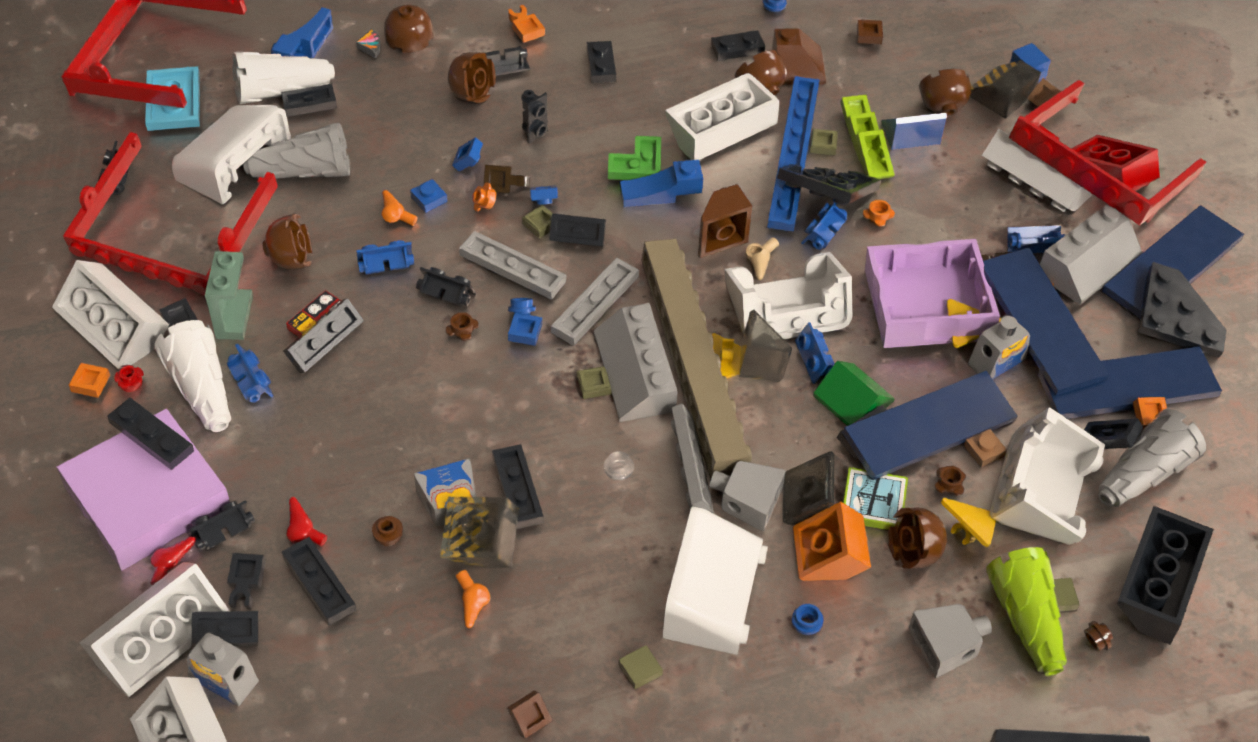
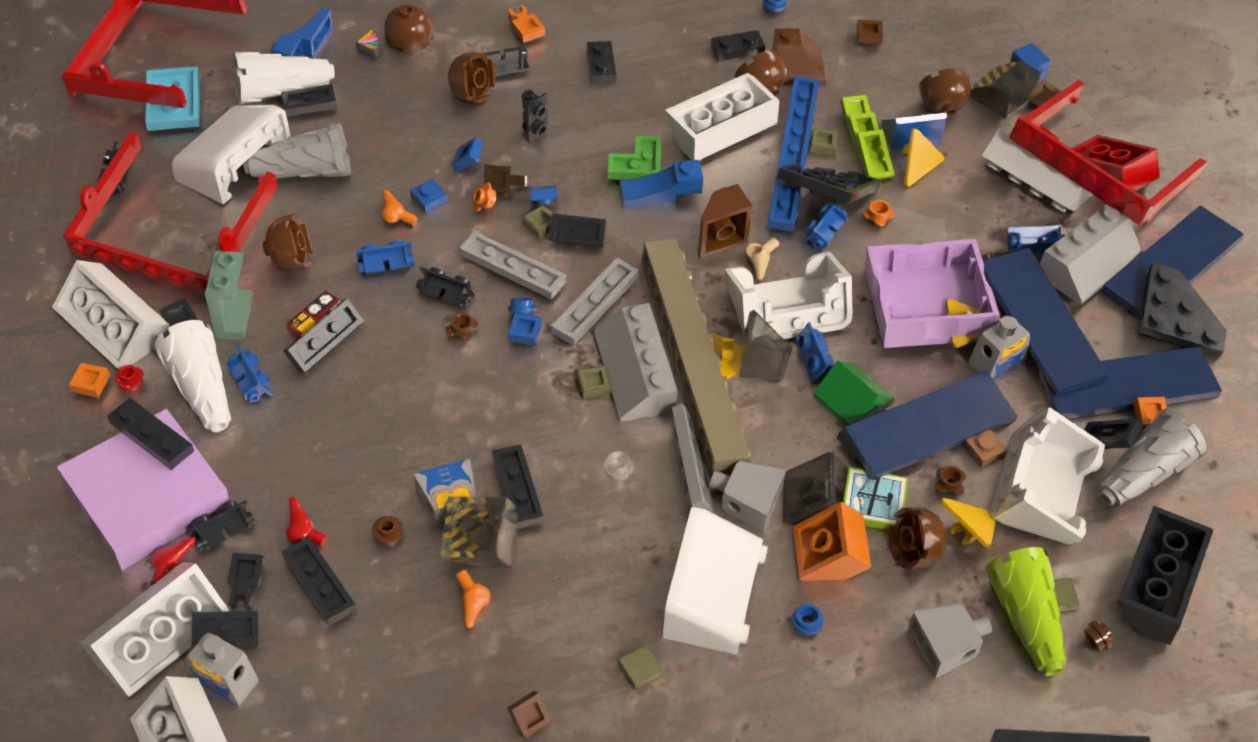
none -> yellow piece [901,129,944,187]

